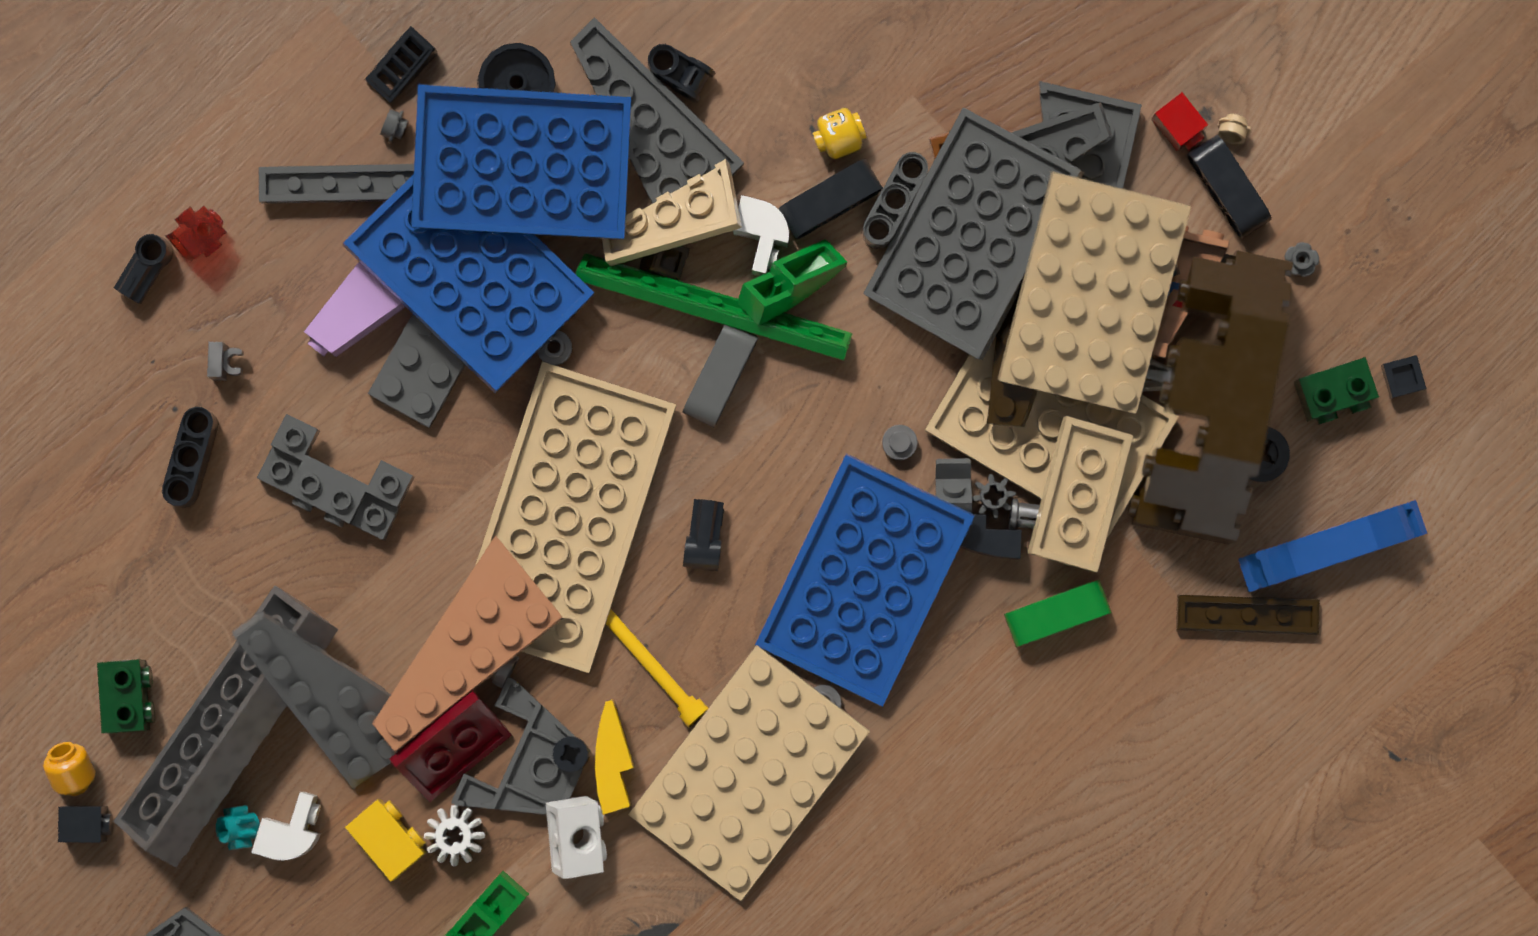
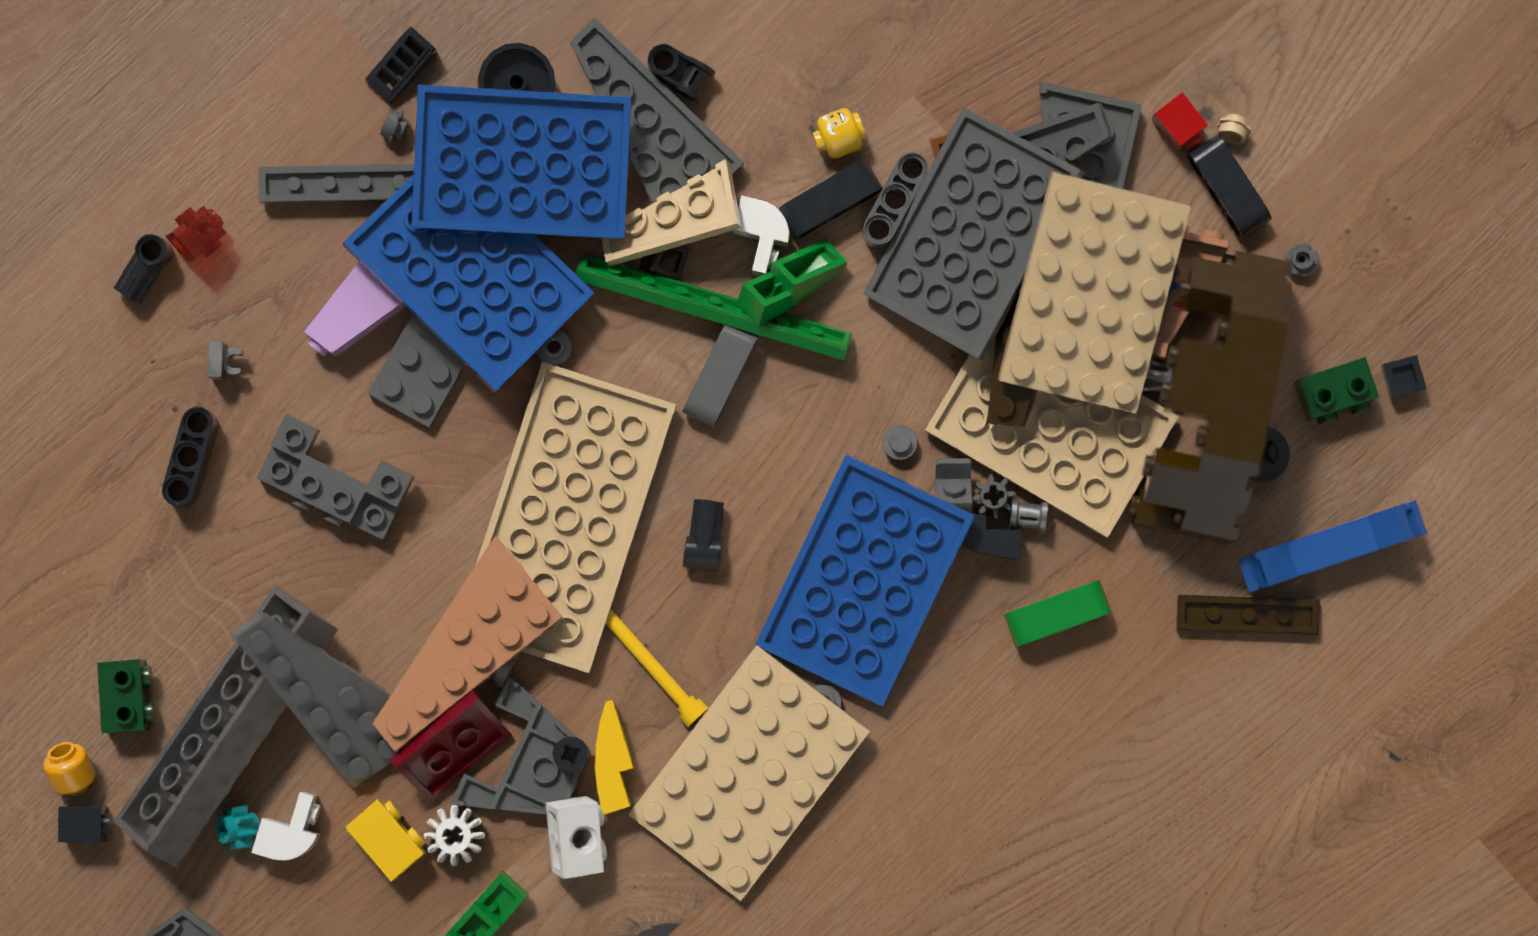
tan plate [1028,416,1133,572] -> none

